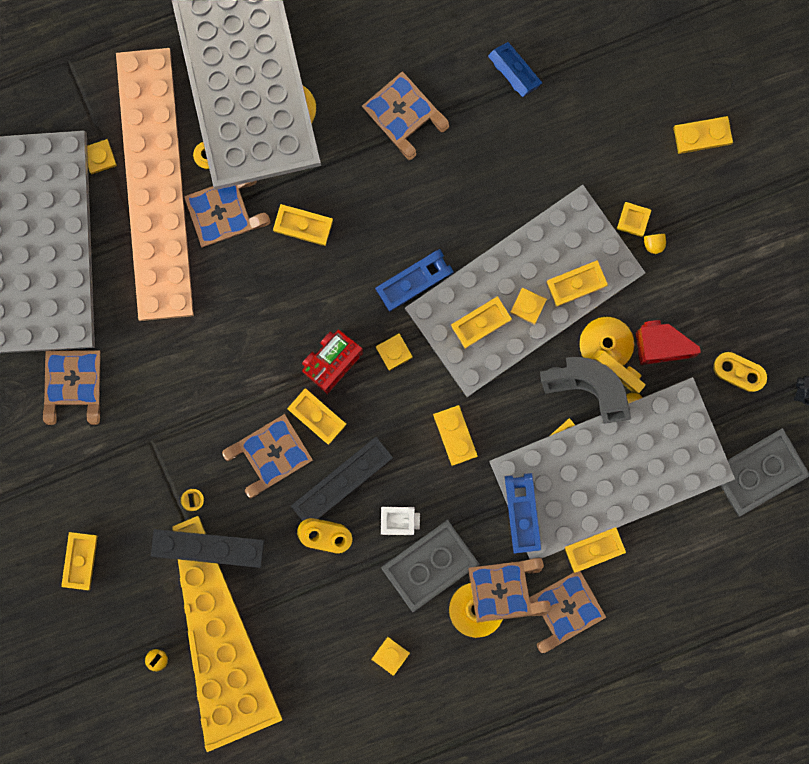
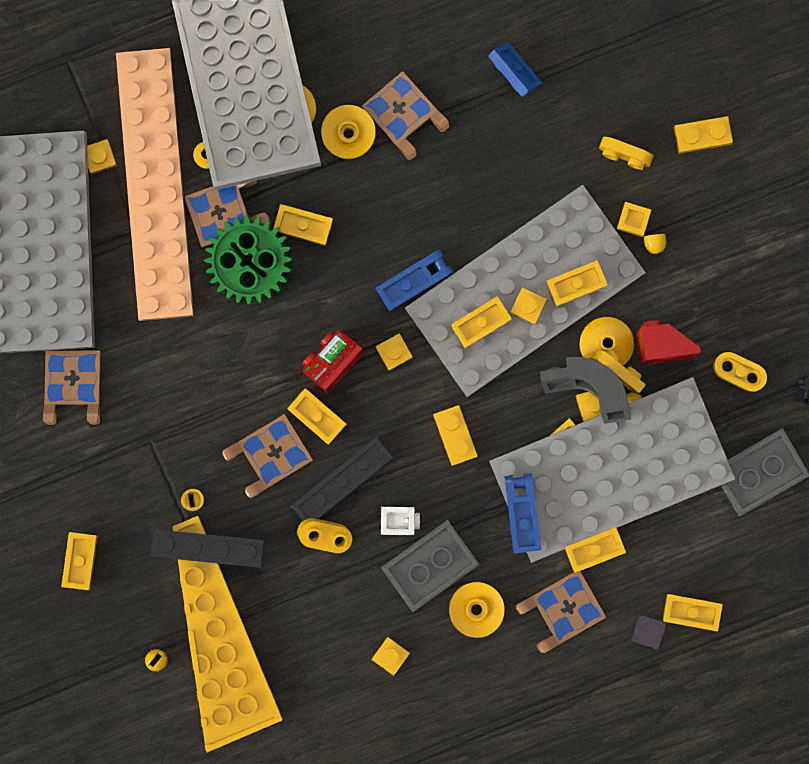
medium nougat flag [468,558,551,623] -> none
none -> green gear [204,215,294,304]
none -> yellow dish [321,105,376,159]
none -> yellow plate [576,392,601,422]
none -> yellow plate [599,137,654,170]
none -> clear purple plate [631,615,666,650]
none -> yellow plate [662,594,723,631]

